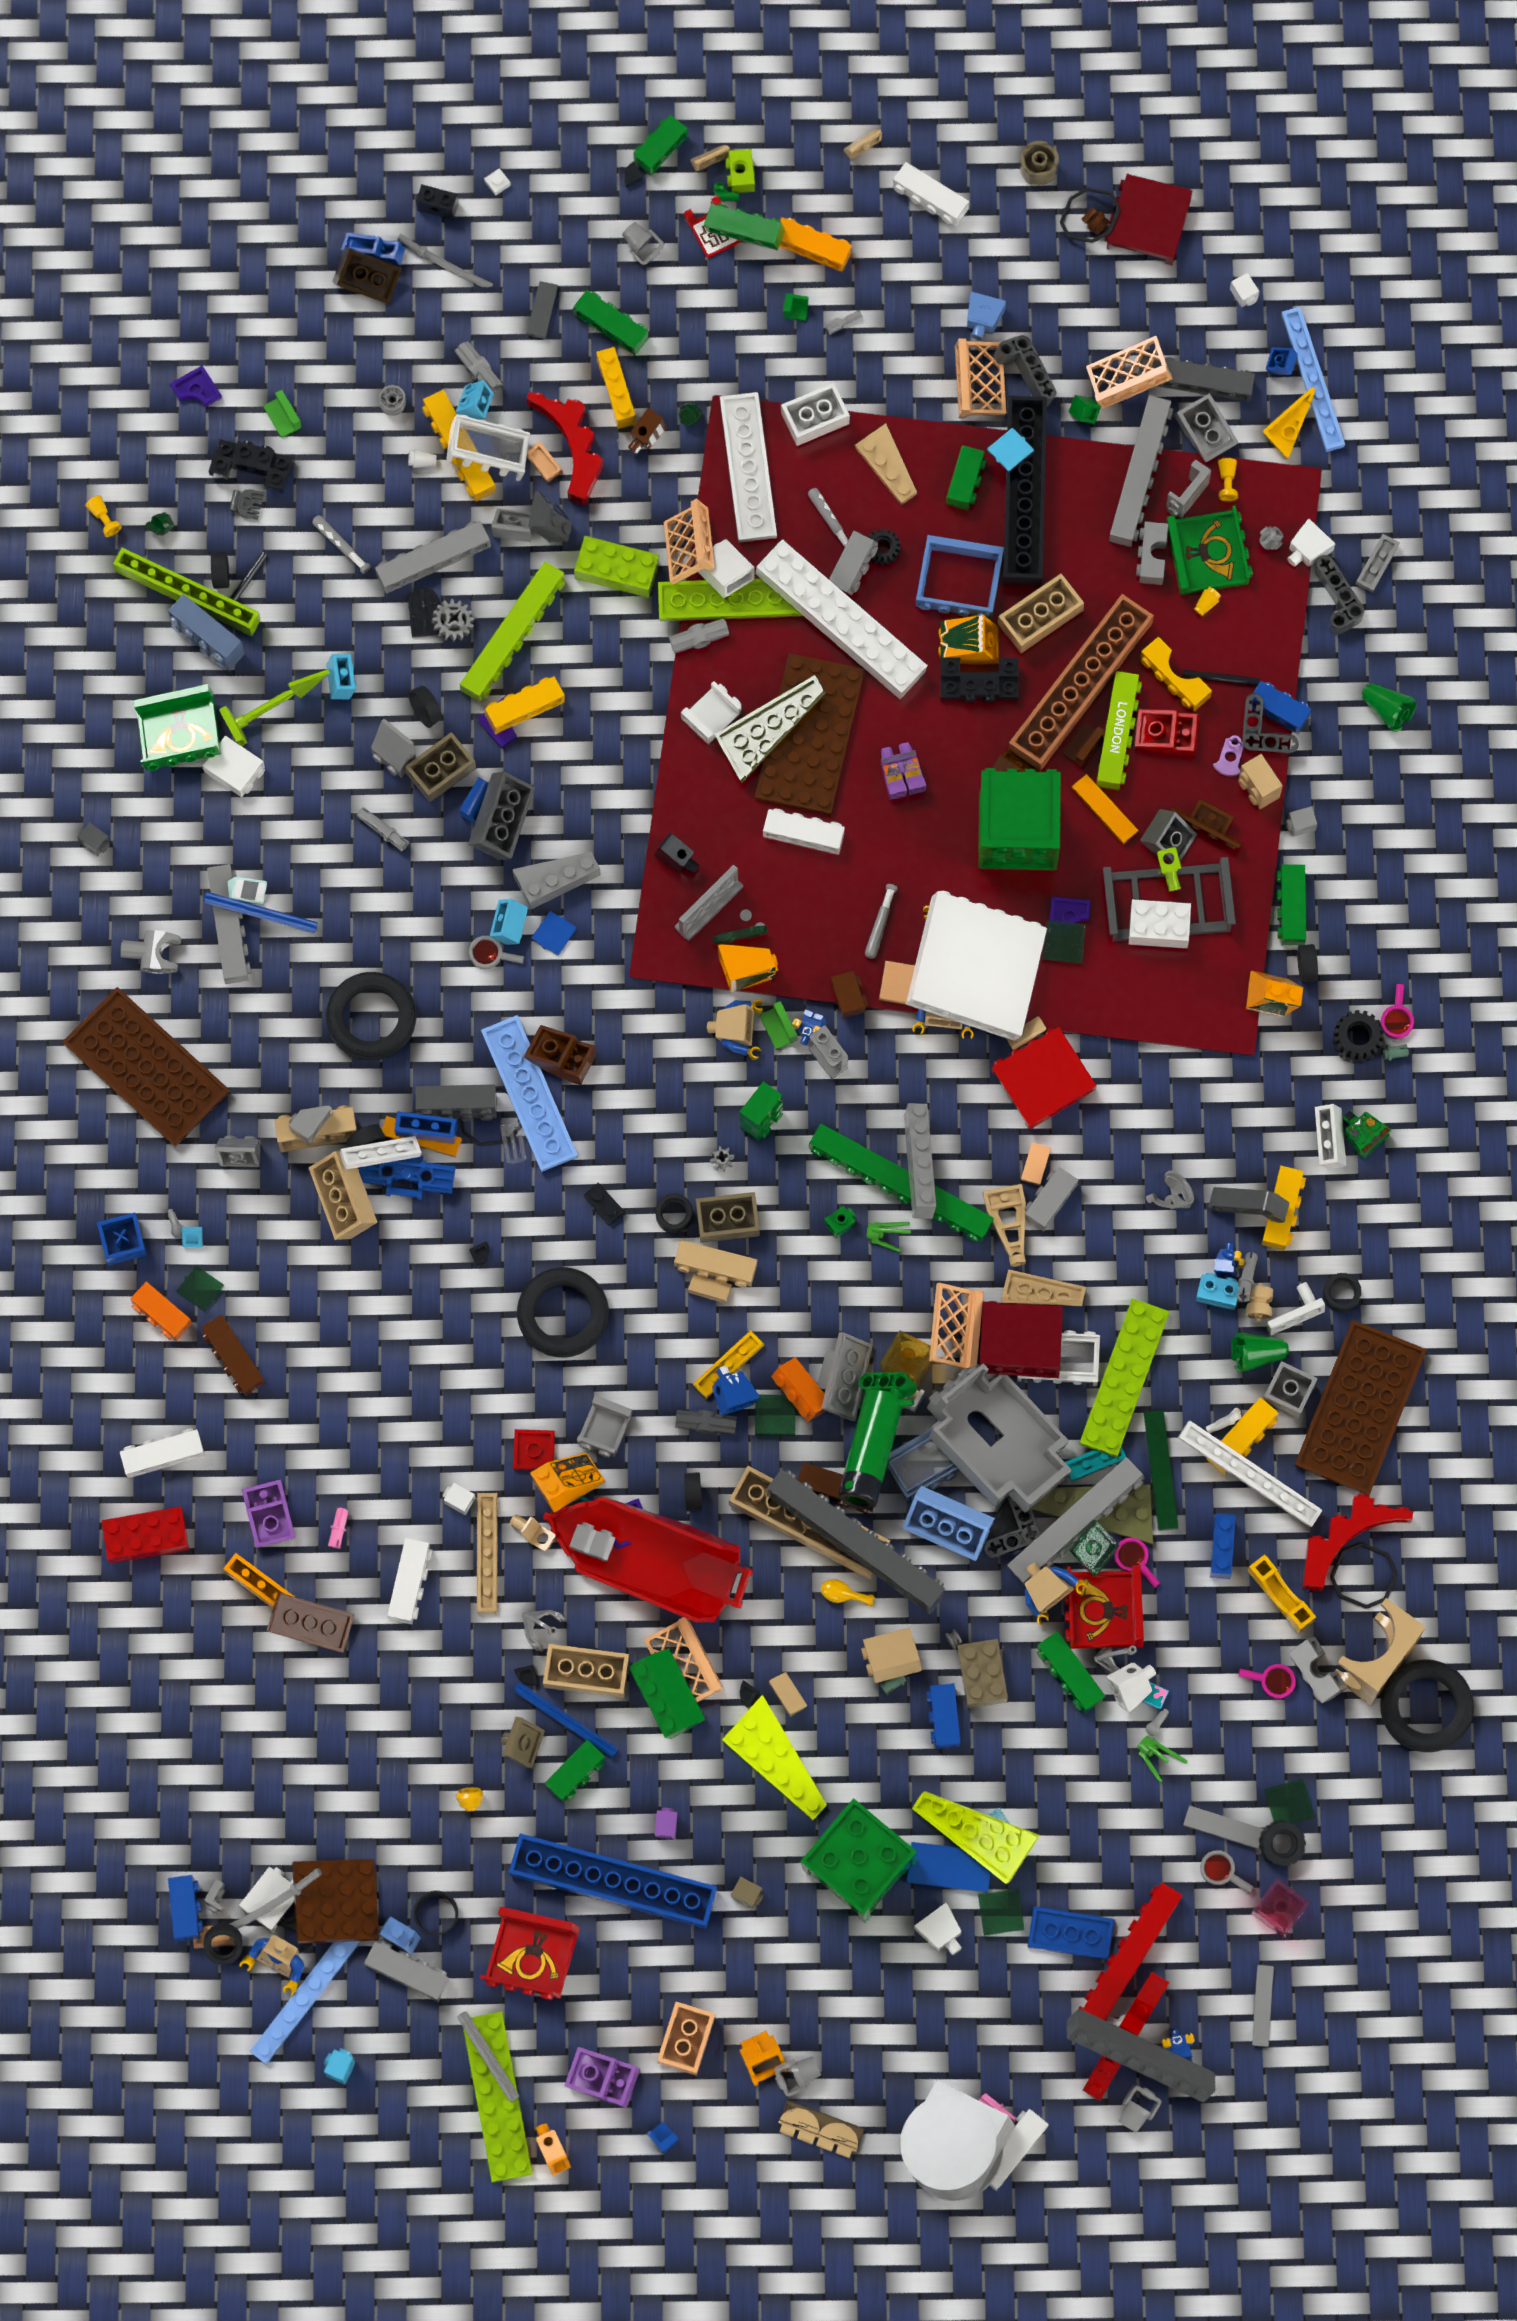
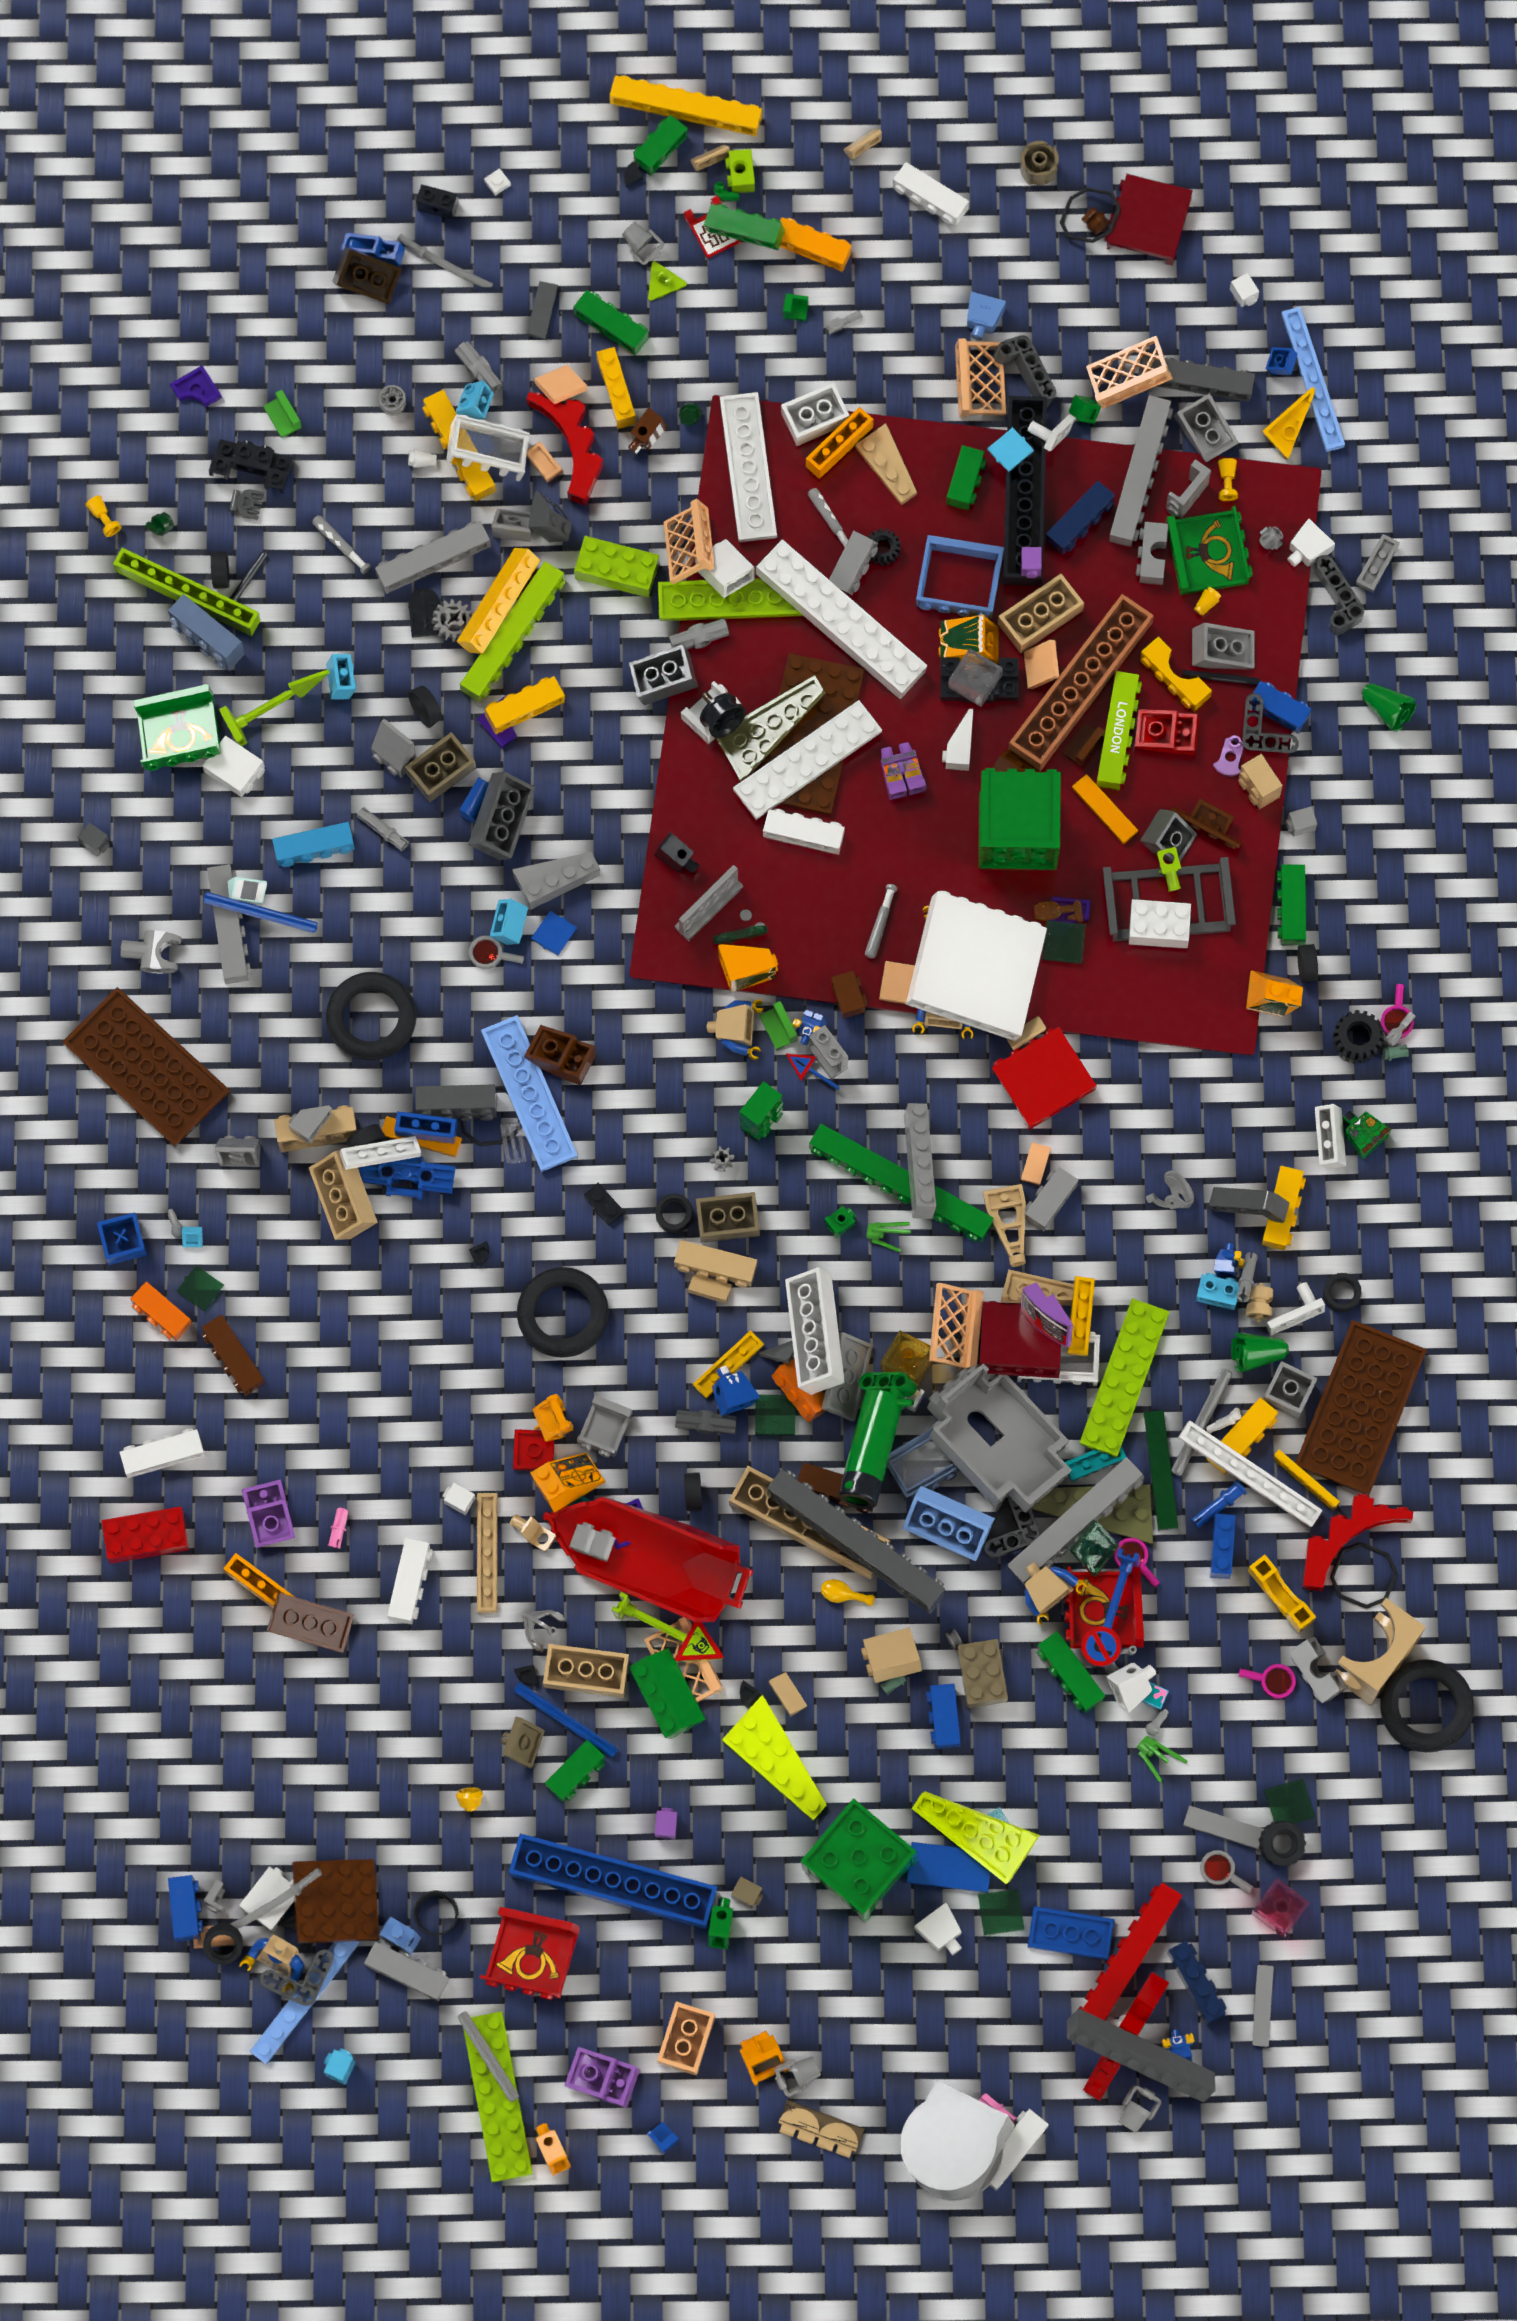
none -> dark grey beam [260,1950,333,2006]
none -> dark azure brick [272,822,355,867]
none -> yellow brick [457,548,541,654]
none -> light orange piece [532,1394,574,1442]
none -> light nougat tile [534,365,587,404]
none -> yellow brick [610,75,762,137]
none -> lime piece [611,1592,724,1661]
none -> dark grey brick [629,644,698,705]
none -> lime piece [648,261,687,301]
none -> black wheel [699,692,746,738]
none -> green torso [708,1897,733,1950]
none -> white plate [733,700,882,820]
none -> dark grey piece [759,1341,794,1364]
none -> white brick [785,1267,845,1395]
none -> piece [786,1053,840,1090]
none -> light orange brick [806,407,873,479]
none -> white slope [942,709,973,771]
none -> clear brick [948,648,1003,707]
none -> medium lavender brick [1021,547,1041,578]
none -> slope [1021,1282,1073,1347]
none -> light nougat tile [1024,640,1059,689]
none -> white piece [1027,414,1076,451]
none -> clear orange piece [1034,899,1083,923]
none -> dark blue brick [1045,481,1115,555]
none -> yellow tile [1067,1276,1095,1356]
none -> blue piece [1081,1548,1141,1667]
none -> dark blue brick [1167,1941,1227,2026]
none -> light grey axle [1171,1368,1232,1476]
none -> blue pin [1191,1480,1247,1529]
none -> light grey slope [1192,623,1254,669]
none -> yellow tile [1273,1449,1340,1511]
none -> light grey piece [1384,1012,1415,1047]

